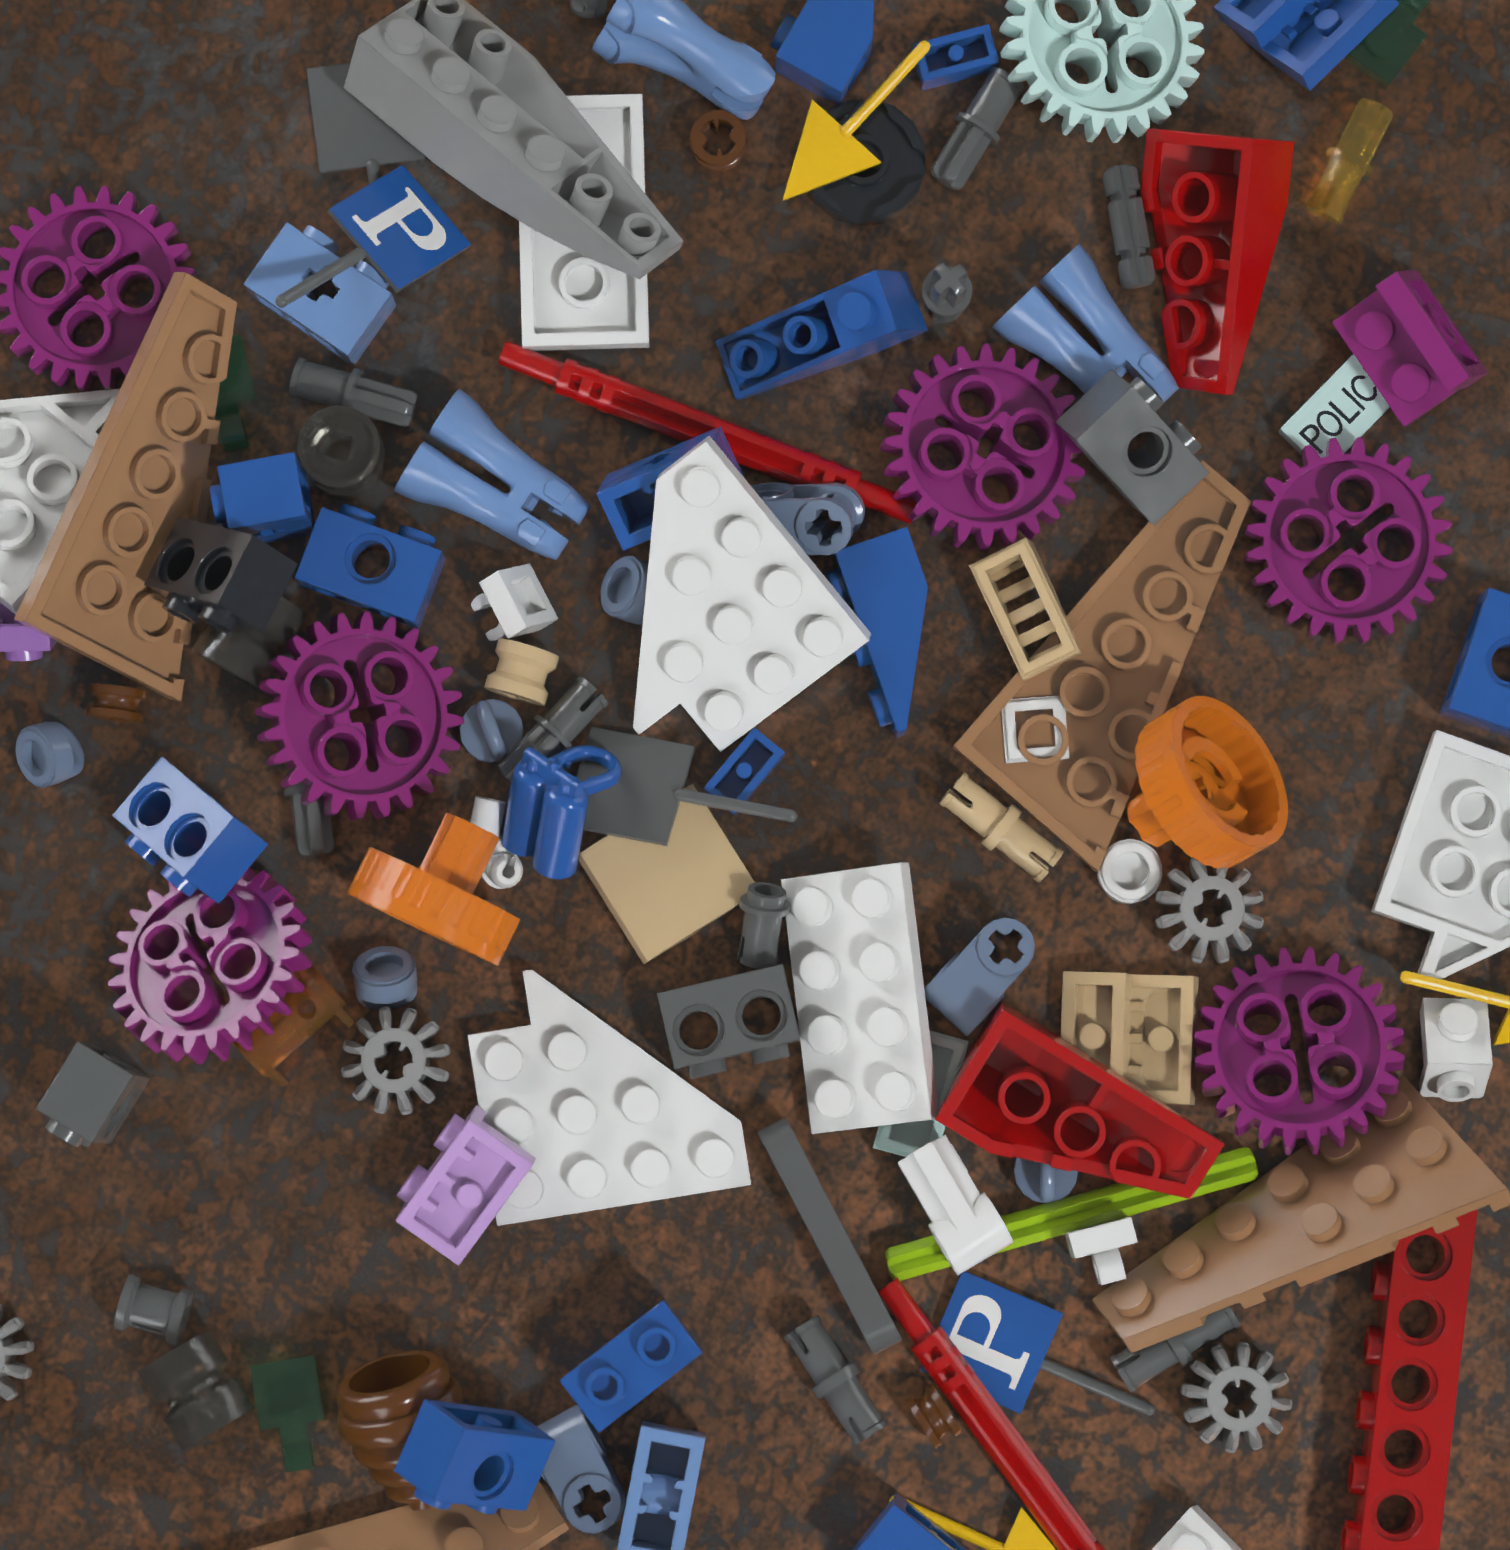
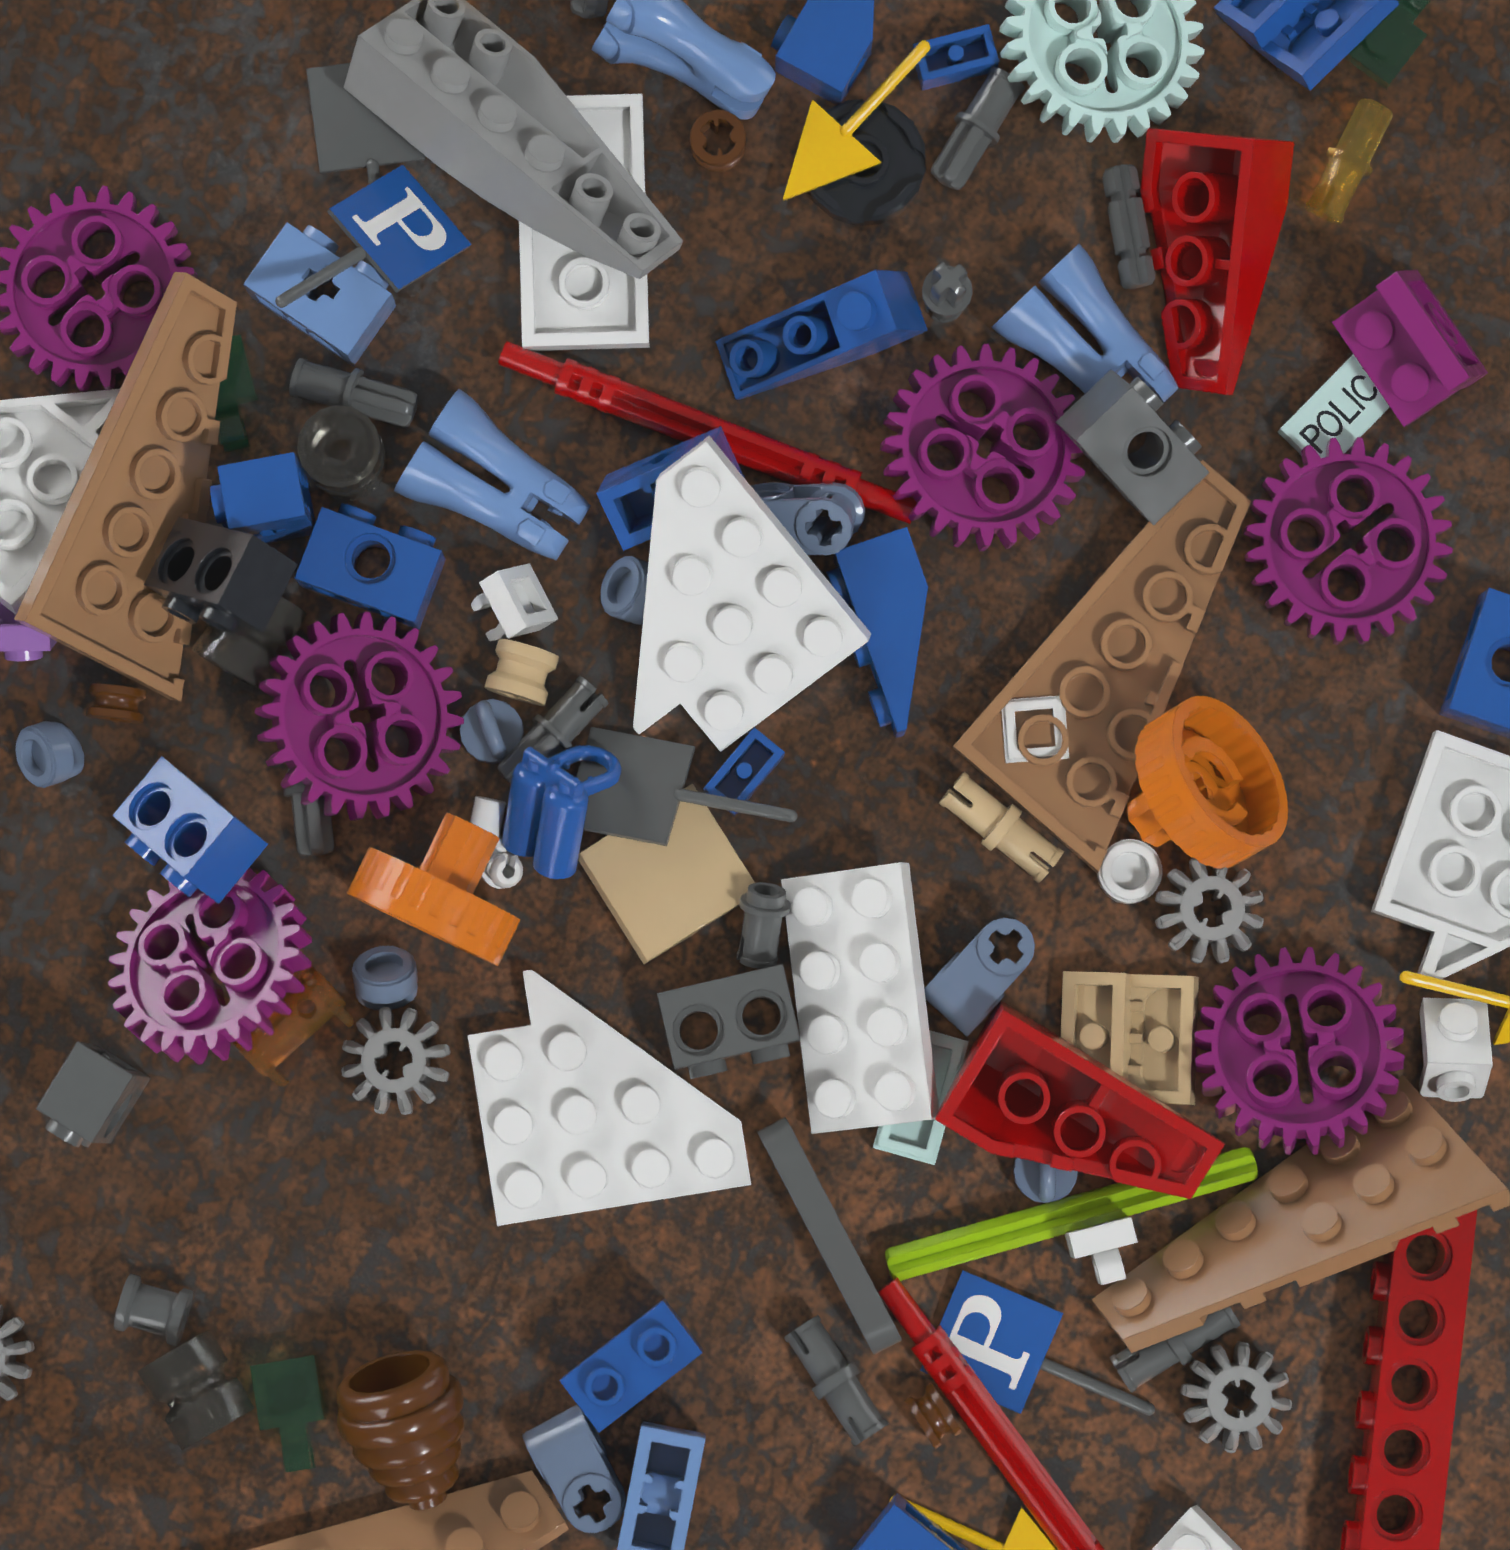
blue brick [394,1399,556,1515] -> none
lavender bracket [396,1105,536,1266] -> none
white piece [898,1135,1014,1275] -> none
tan slope [969,538,1082,681] -> none

